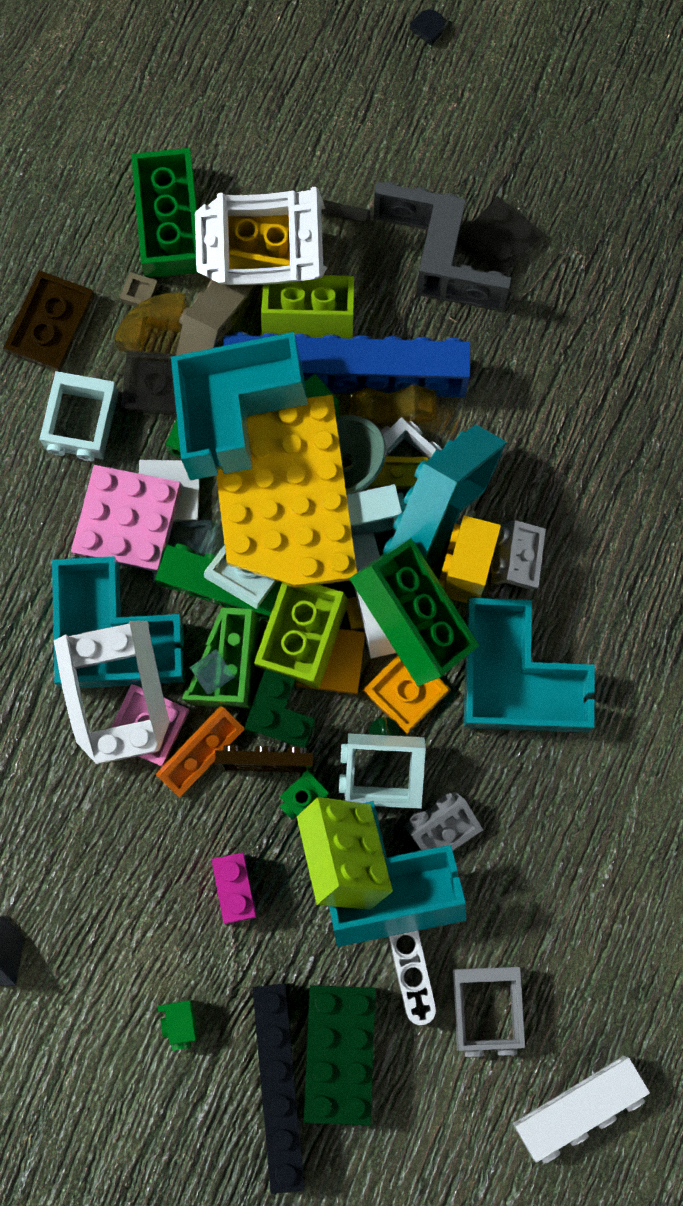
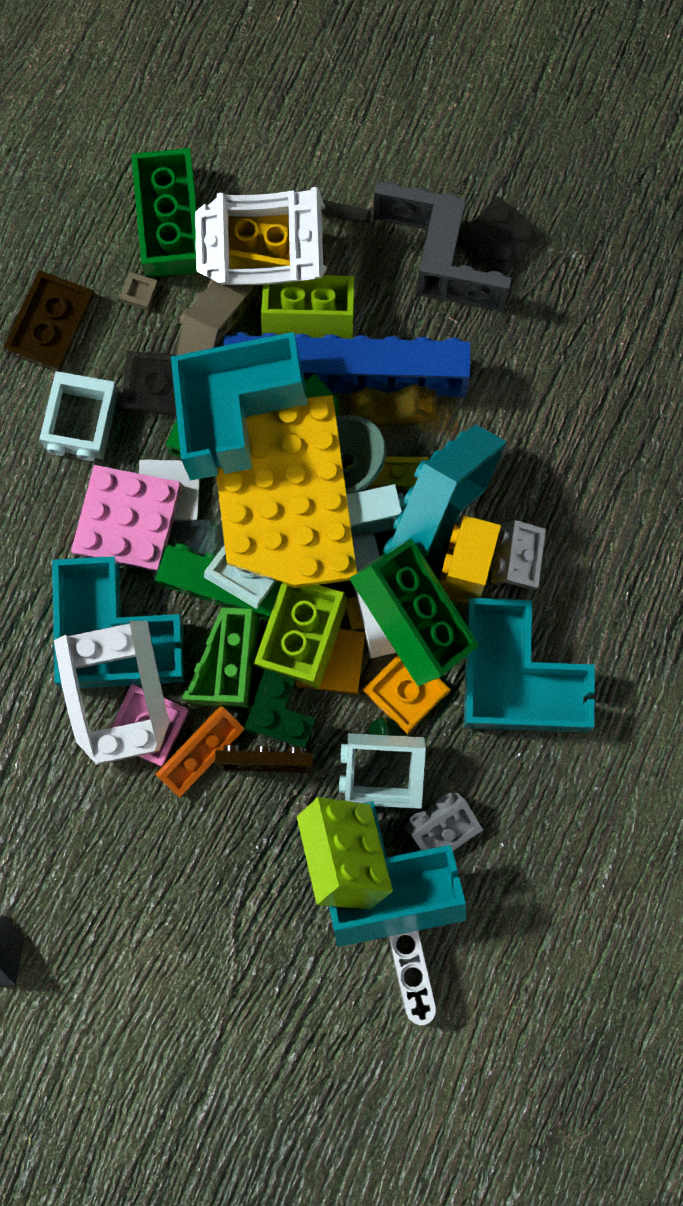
clear yellow brick [114,293,188,354] -> none
green brick [157,1000,198,1051] -> none
clear light blue tile [190,650,235,695] -> none
dark pink brick [211,852,258,924] -> none
black arch [252,983,305,1194] -> none
green brick [279,770,329,820] -> none
dark green brick [304,985,376,1126] -> none
white bracket [380,417,442,460] -> none
black tile [409,9,444,46] -> none
light grey window [453,967,525,1057] -> none
white brick [512,1056,650,1164] -> none

